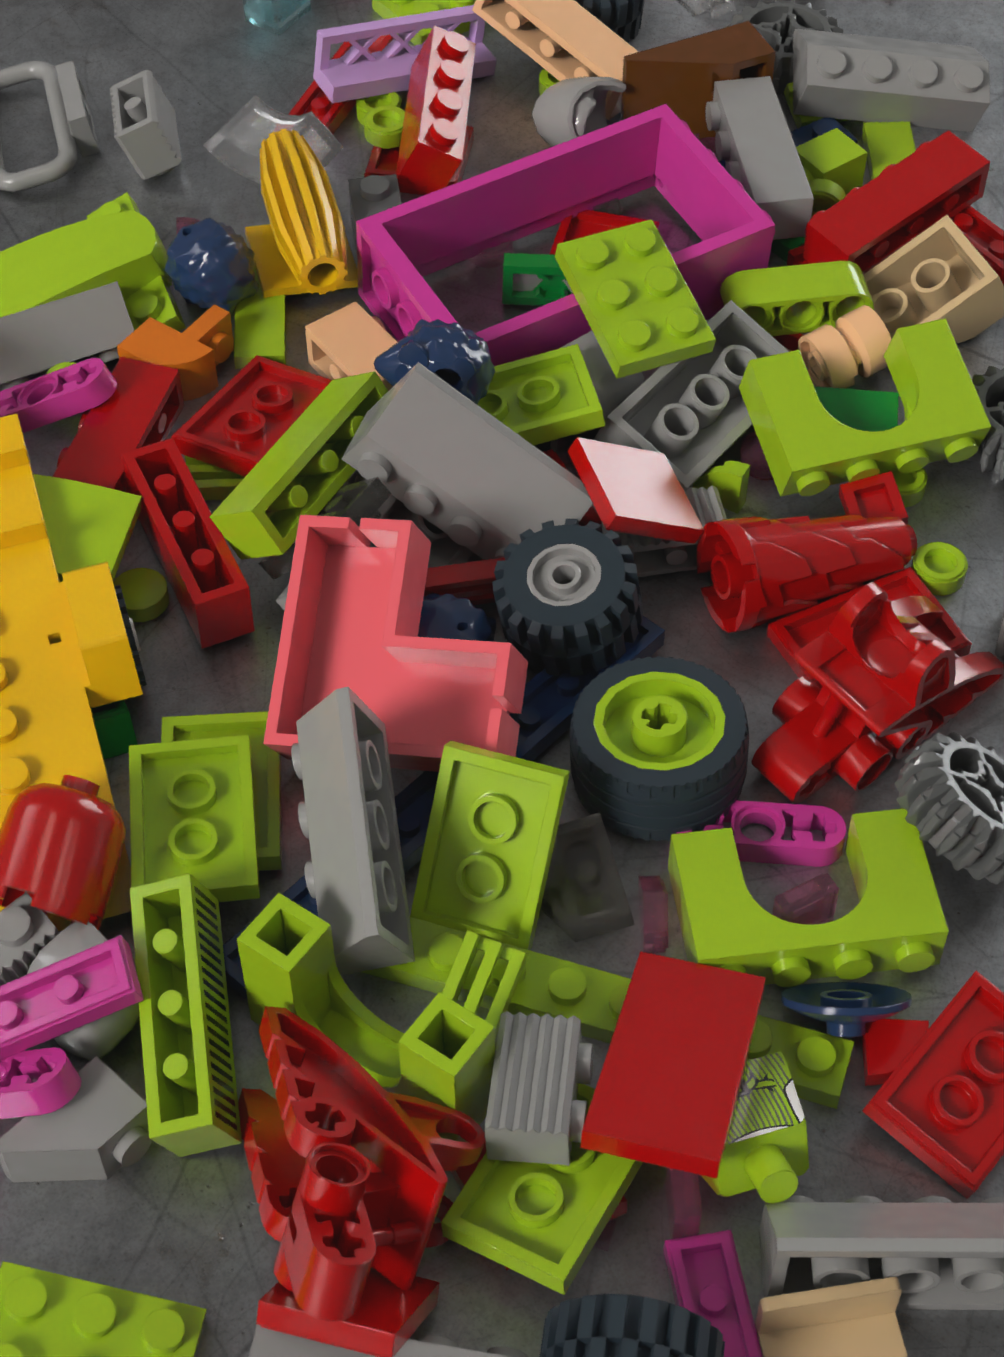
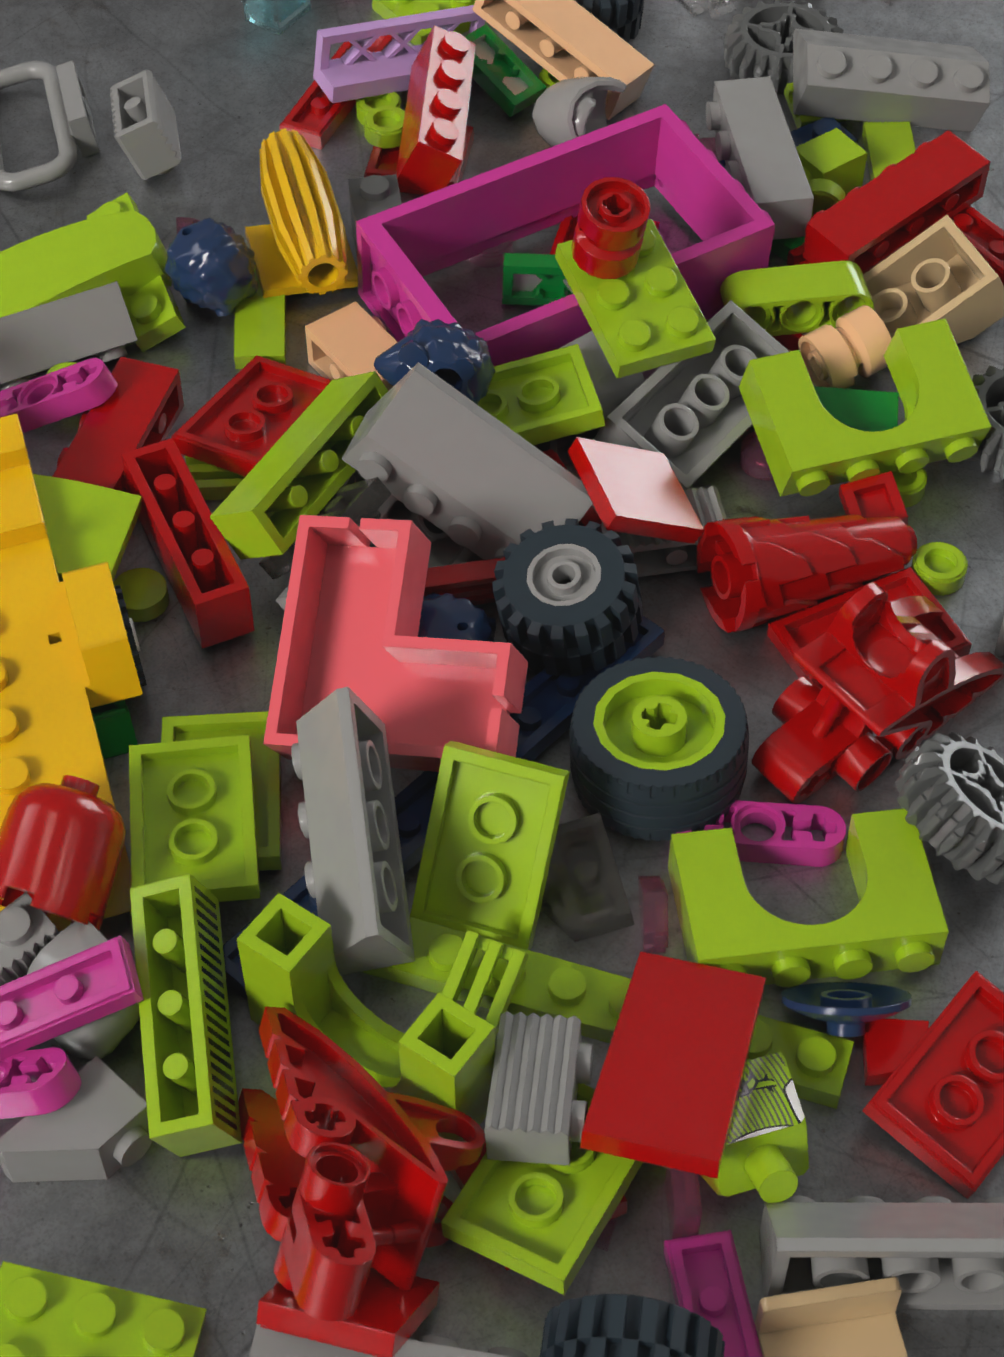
orange brick [117,304,234,401] -> none
clear brick [203,95,343,184] -> none
reddish brown slope [621,21,776,140] -> none
lime tile [692,461,750,514] -> none
clear pink tile [772,873,840,925] -> none
none -> green piece [464,24,547,117]
none -> red wheel [571,177,651,279]

